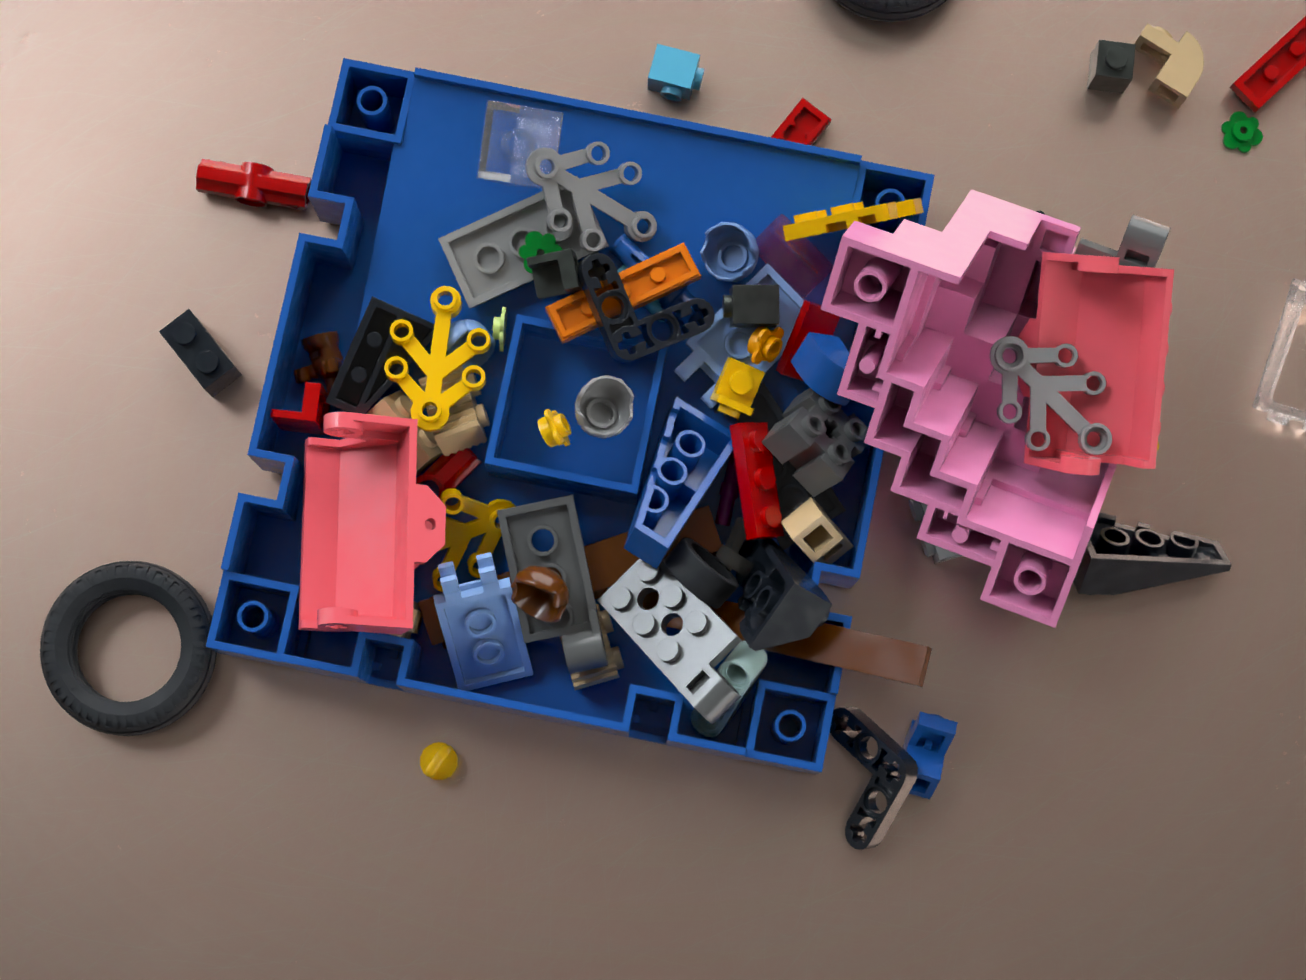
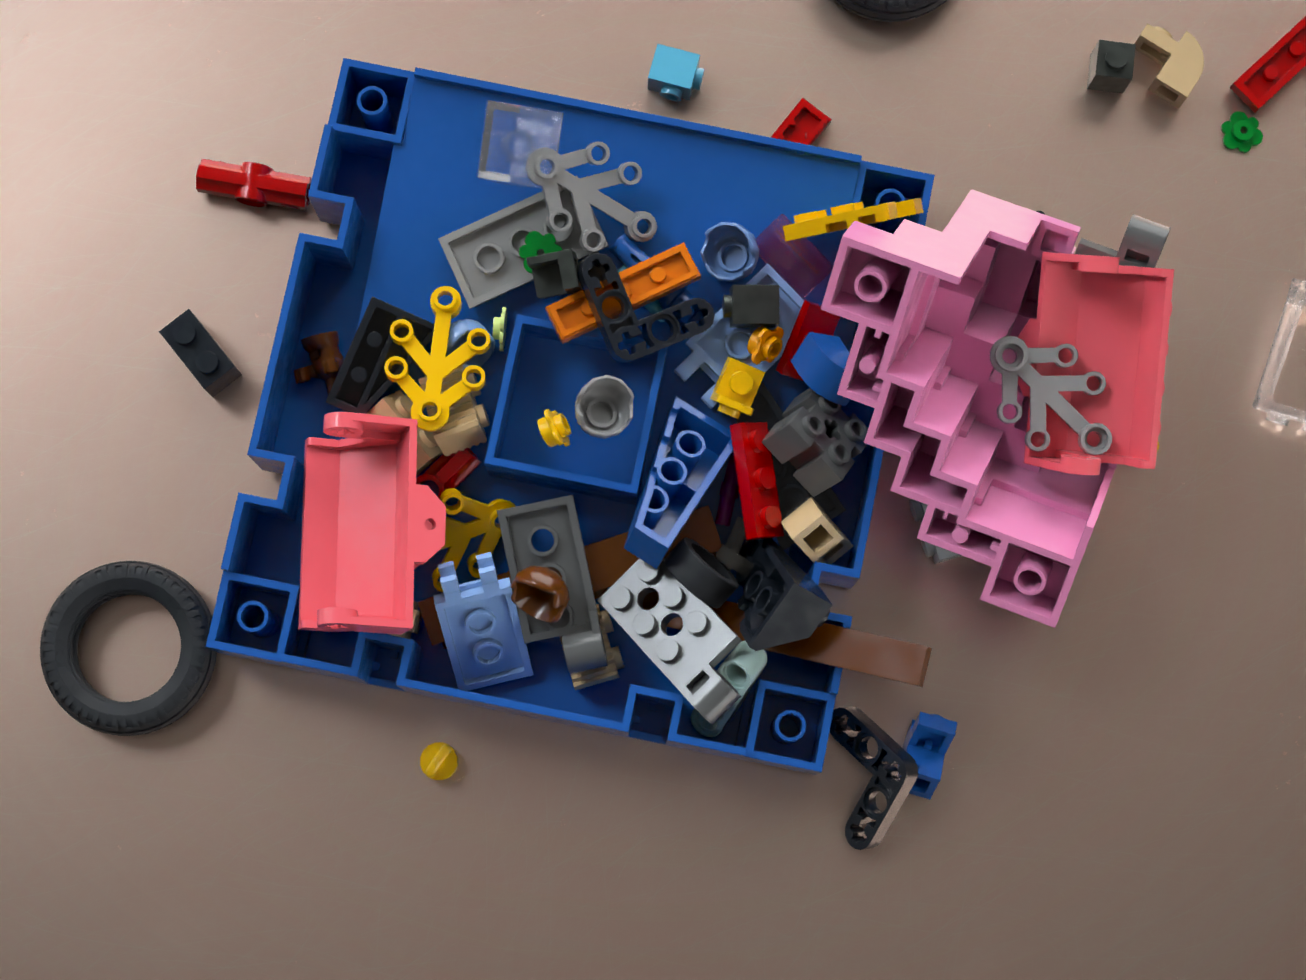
red panel [270,382,330,435] -> none
black wedge [1073,513,1232,595] -> none

